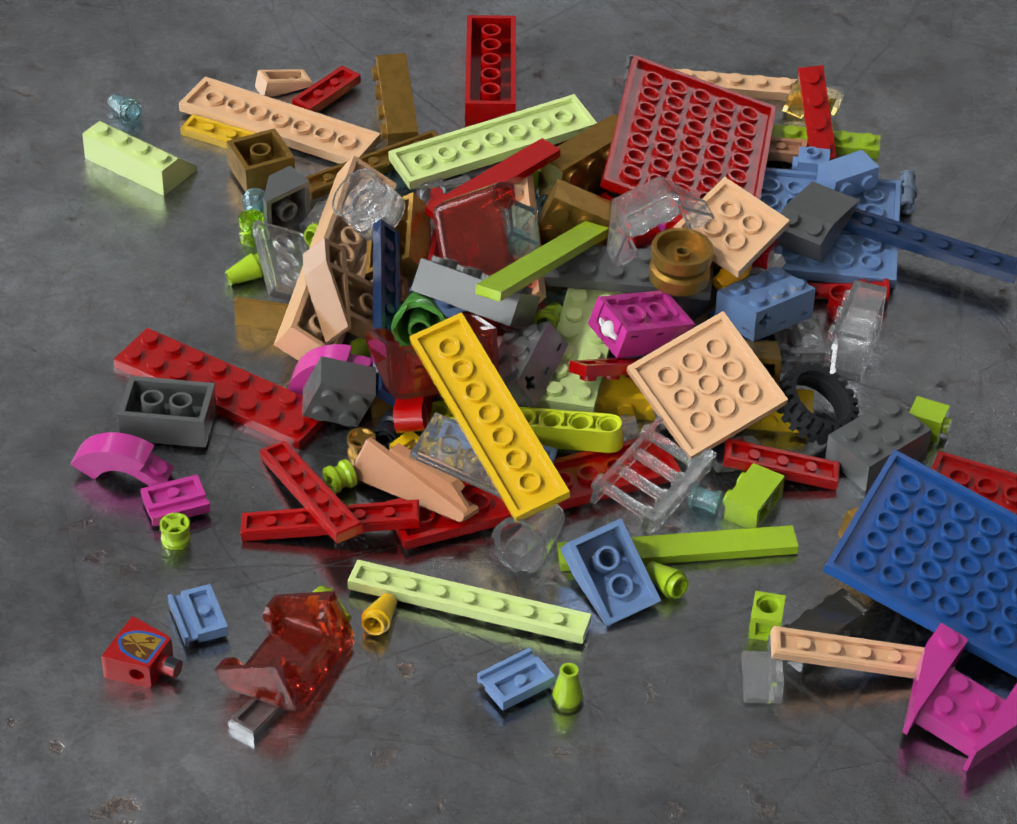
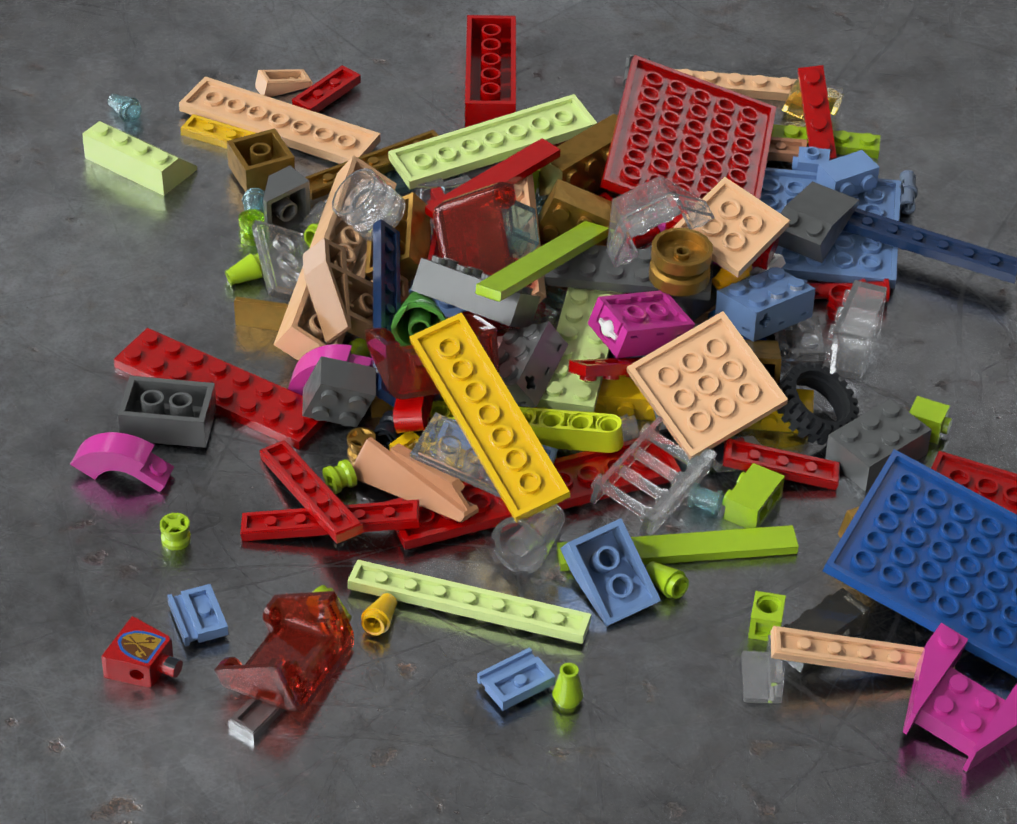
dark pink plate [140,474,210,527] -> none
pearl gold wedge [372,53,418,146] -> none
lime cone [533,302,562,329] -> none

